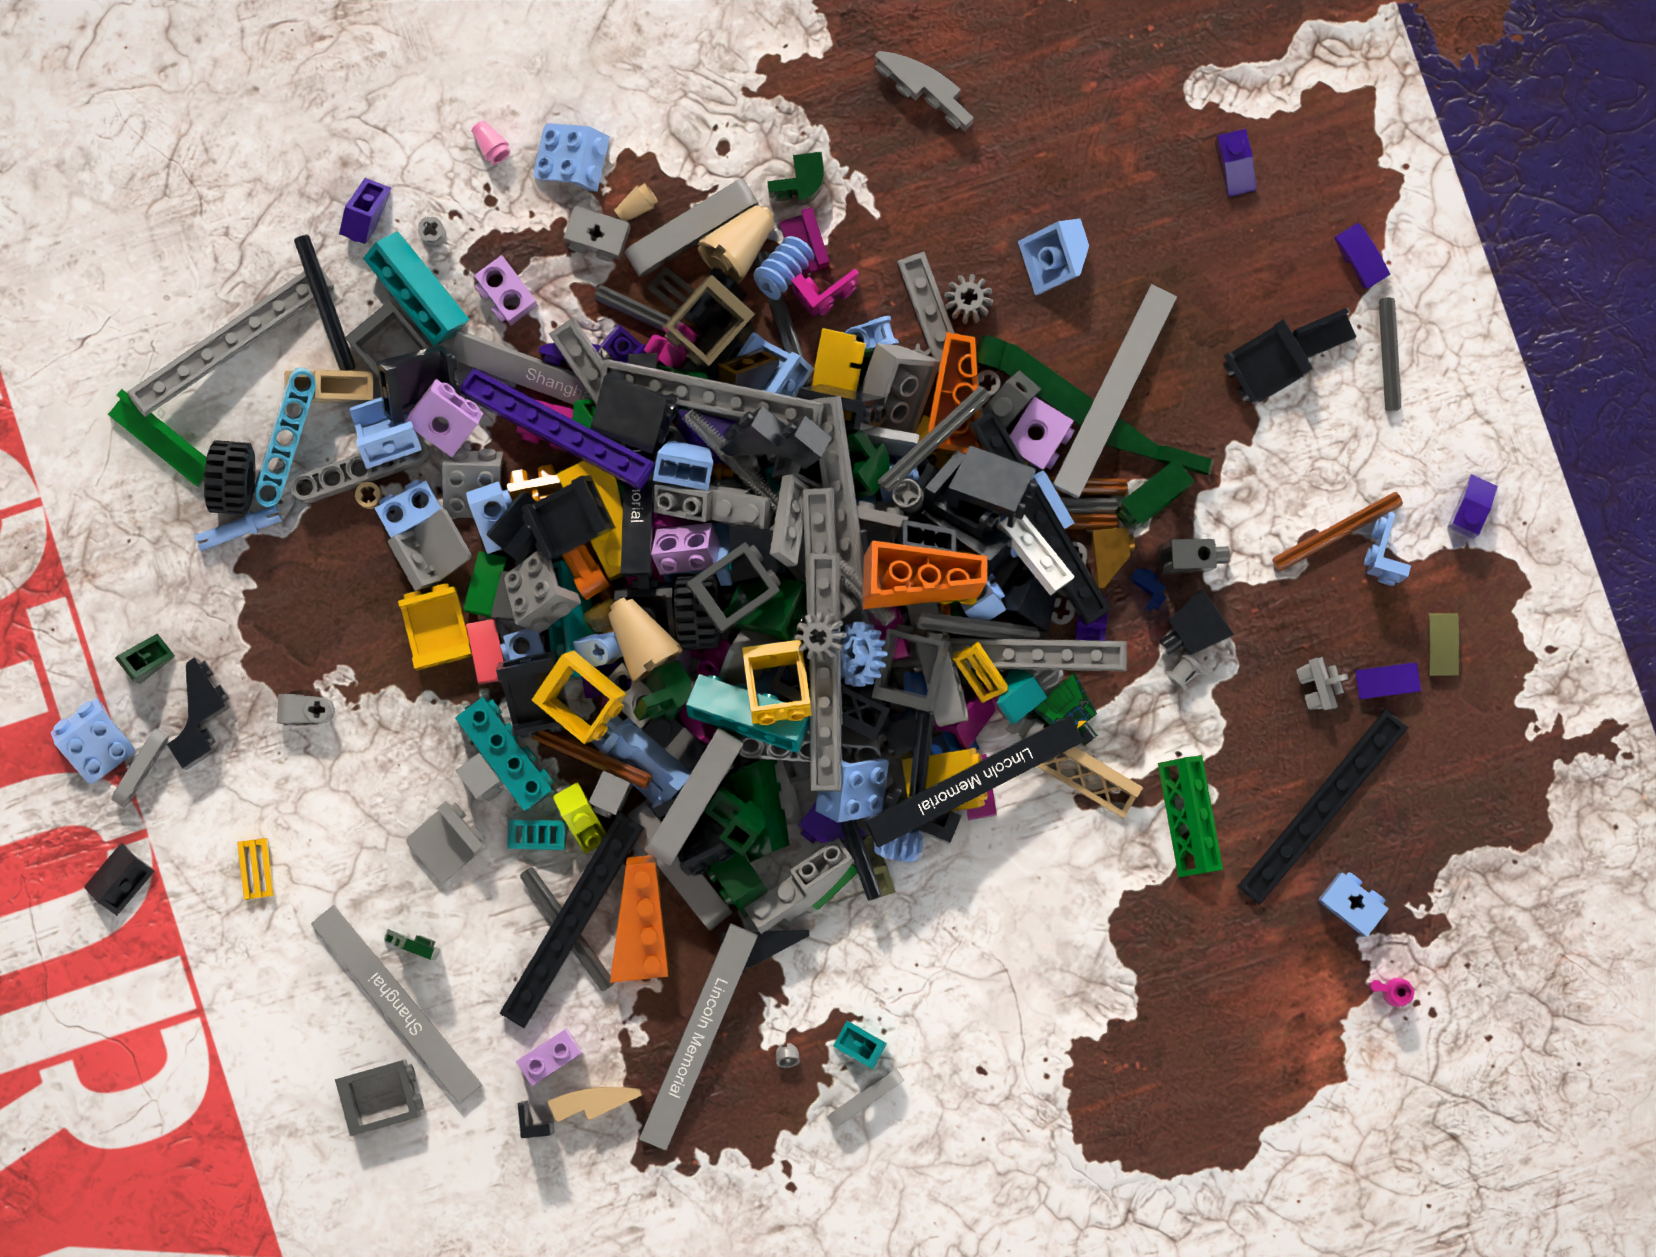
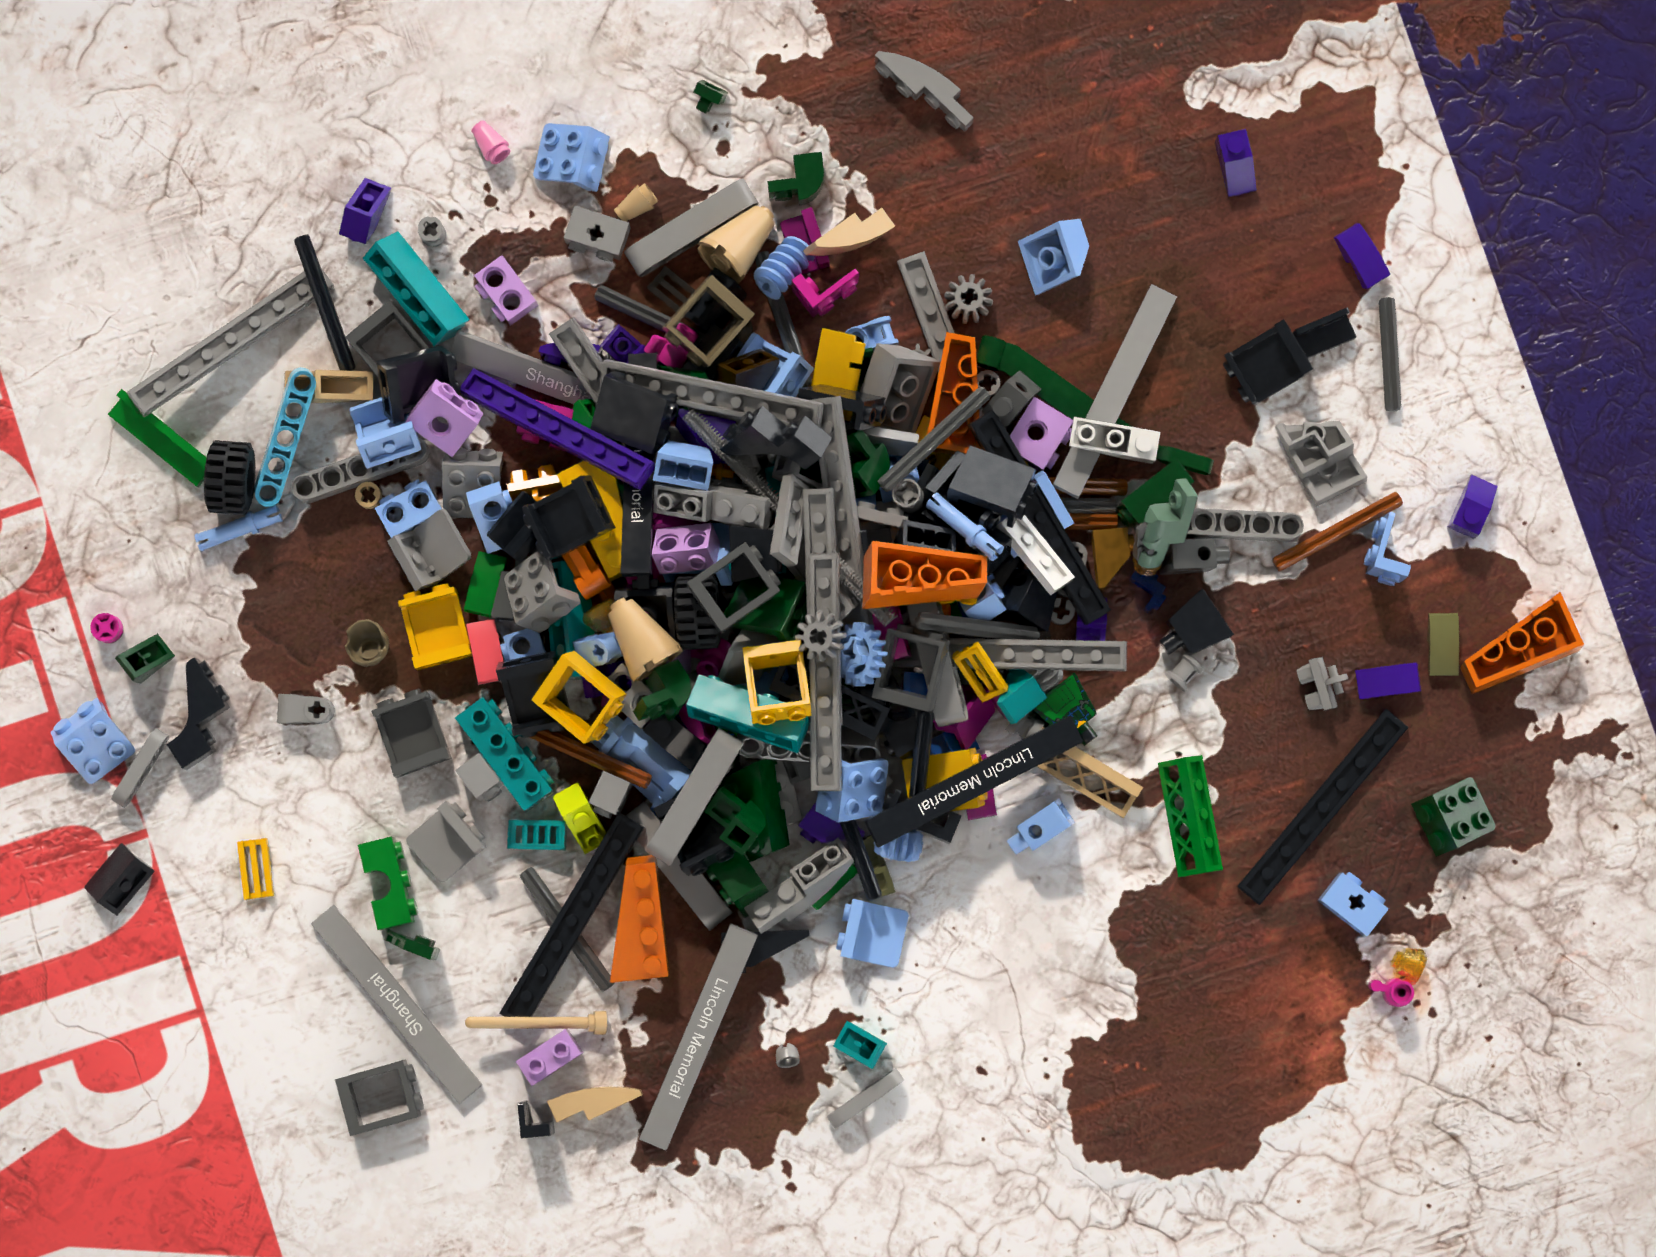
none -> dark pink wheel [90,613,123,643]
none -> dark tan hair [345,619,389,667]
none -> green arch [358,836,418,931]
none -> dark grey panel [371,689,452,778]
none -> tan piece [465,1011,607,1035]
none -> dark green tile [693,80,728,114]
none -> tan slope [803,208,895,256]
none -> light blue bracket [836,899,909,968]
none -> light blue pin [926,493,1004,561]
none -> light blue torso [1007,799,1075,855]
none -> white slope [1069,417,1160,464]
none -> sand green plate [1133,478,1198,576]
none -> light grey beam [1186,508,1304,542]
none -> light grey slope [1275,421,1367,507]
none -> clear yellow cone [1390,948,1427,985]
none -> dark green bracket [1411,777,1495,857]
none -> orange wedge [1460,592,1584,694]

